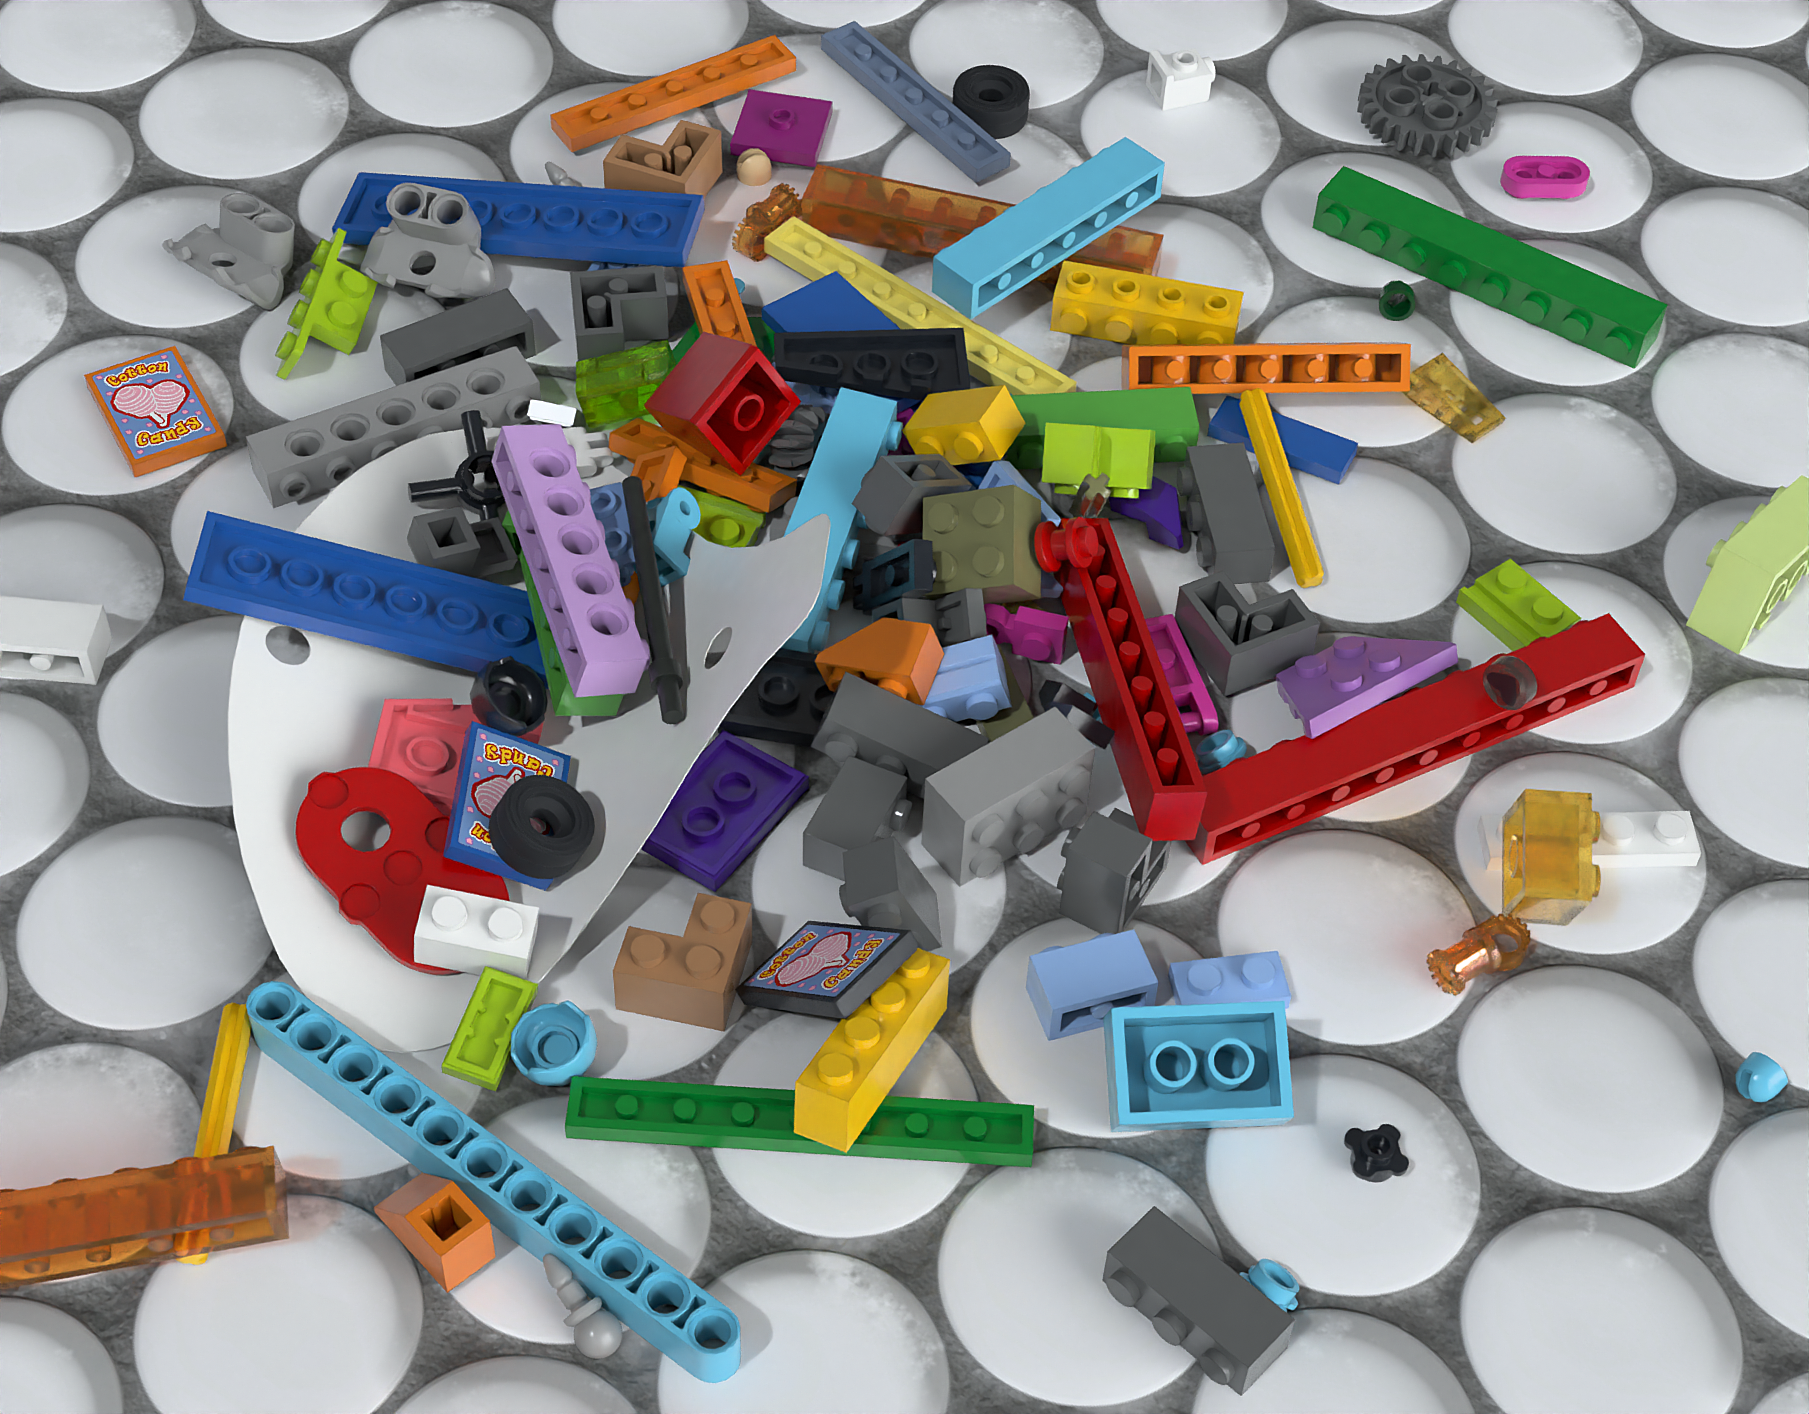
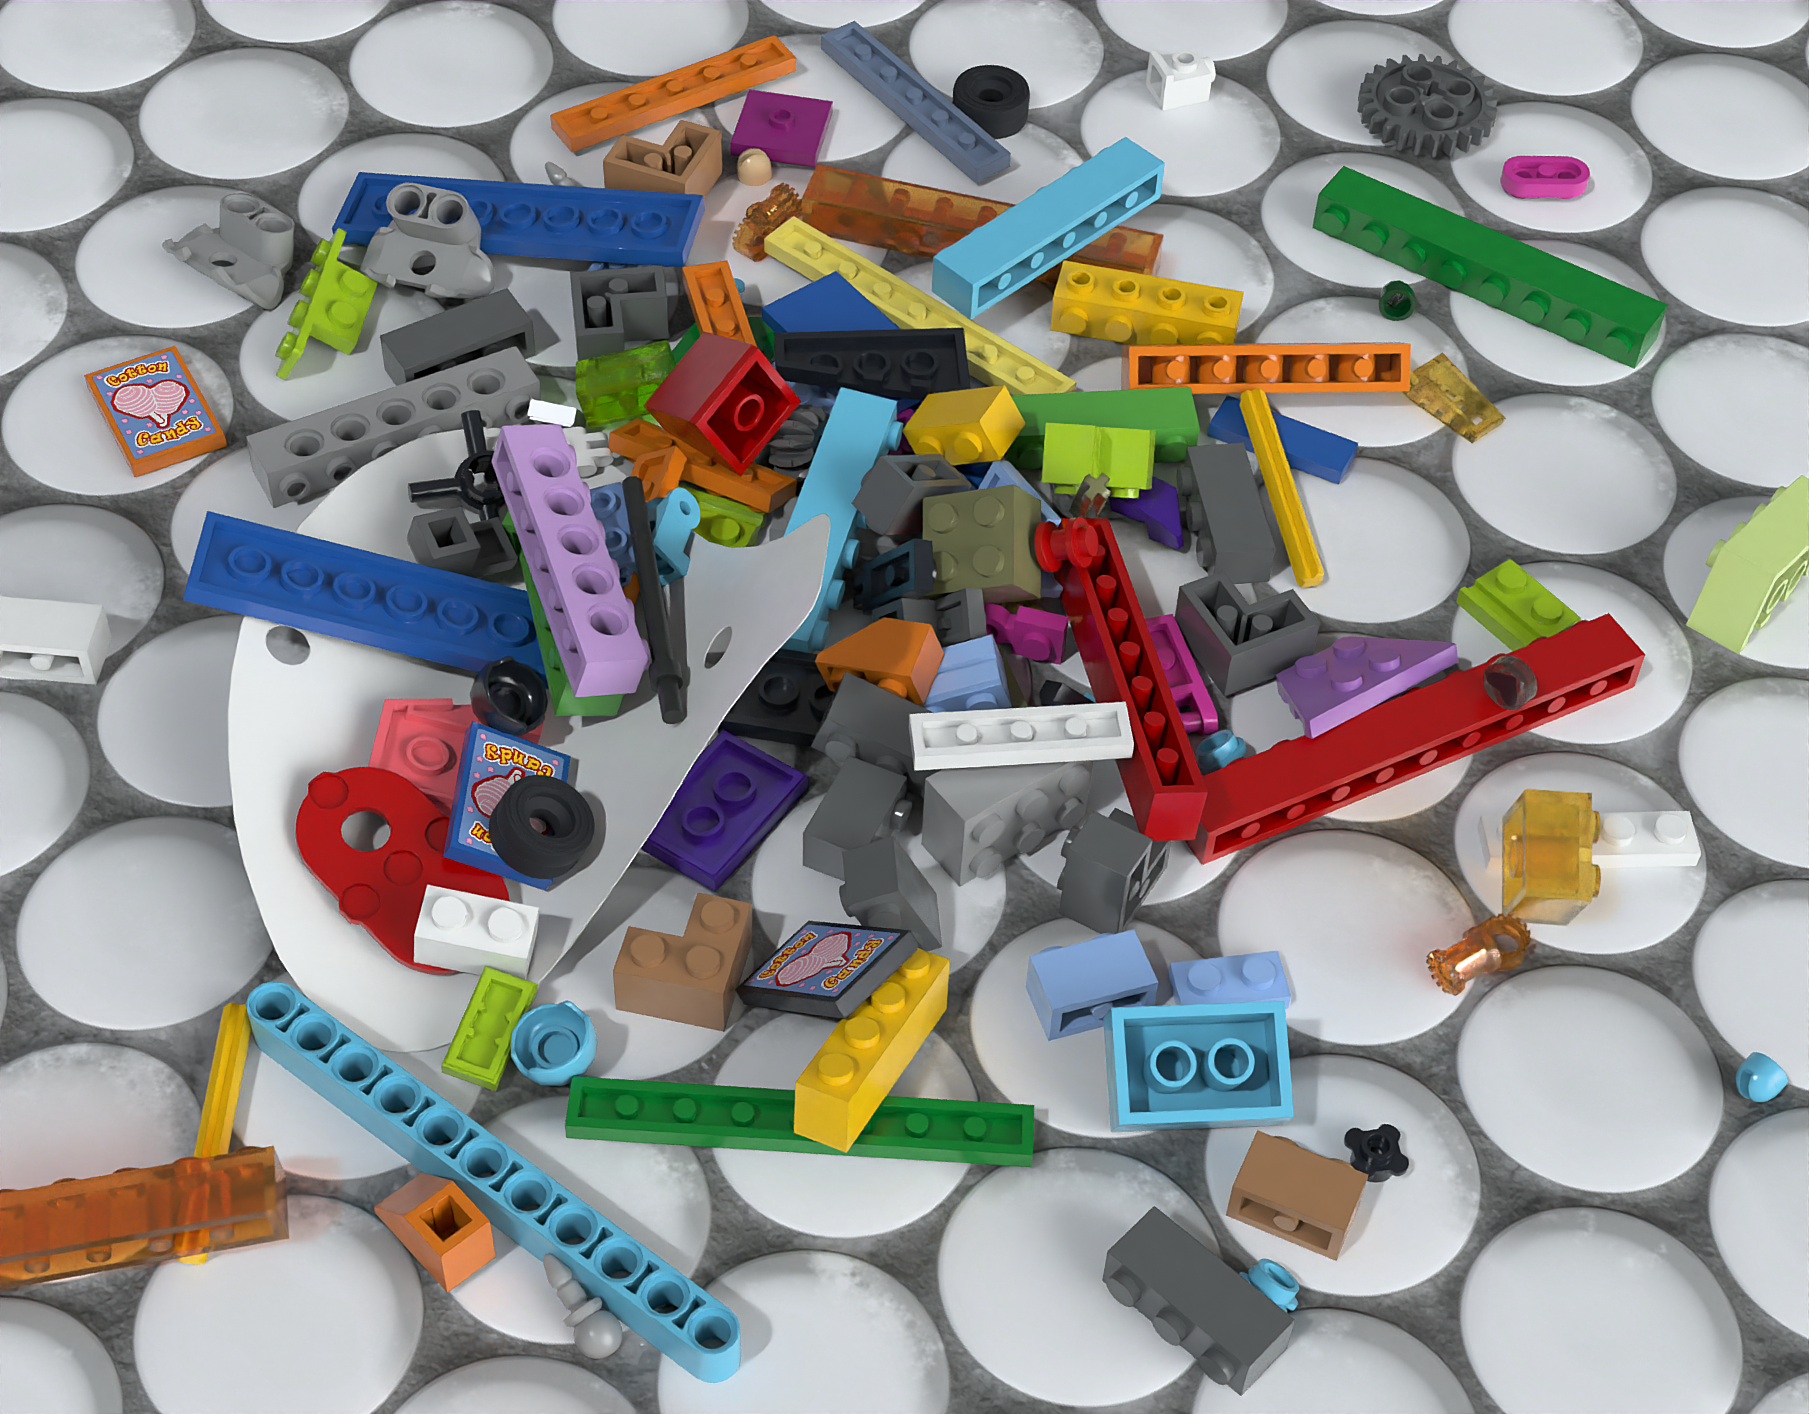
none -> white plate [909,702,1134,771]
none -> medium nougat brick [1226,1130,1368,1261]

